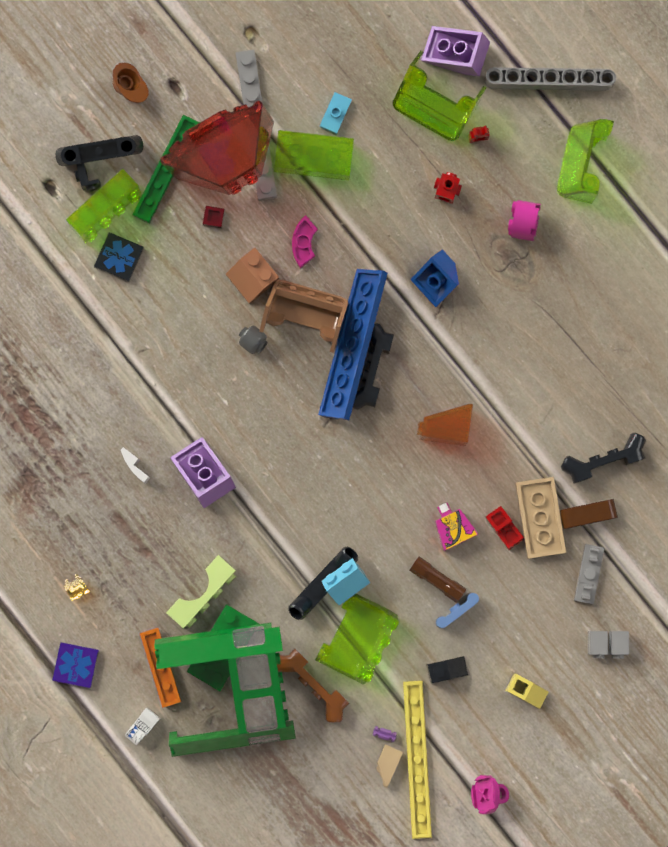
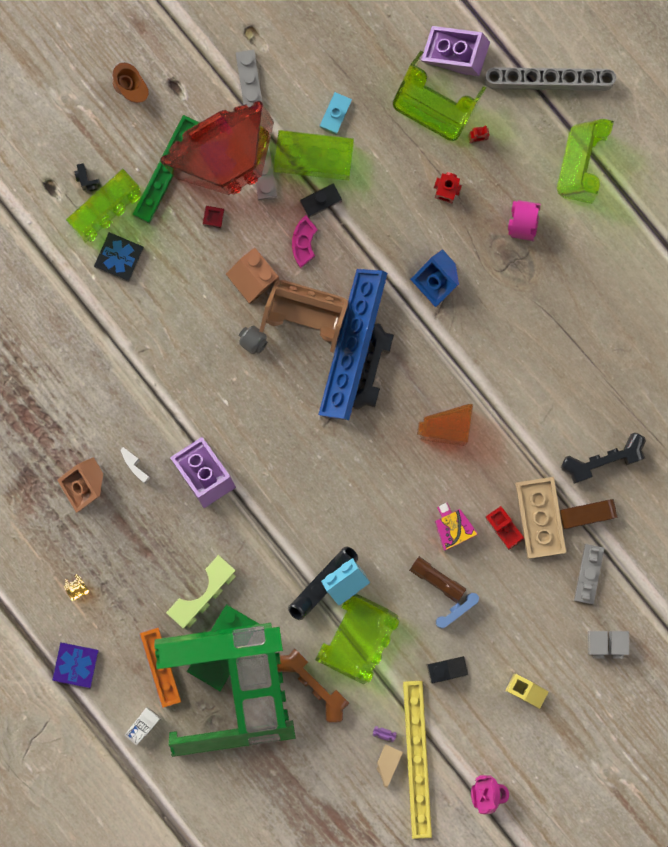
black plate [55,135,144,166] -> none
none -> nougat slope [57,457,103,513]
none -> black tile [300,183,342,218]

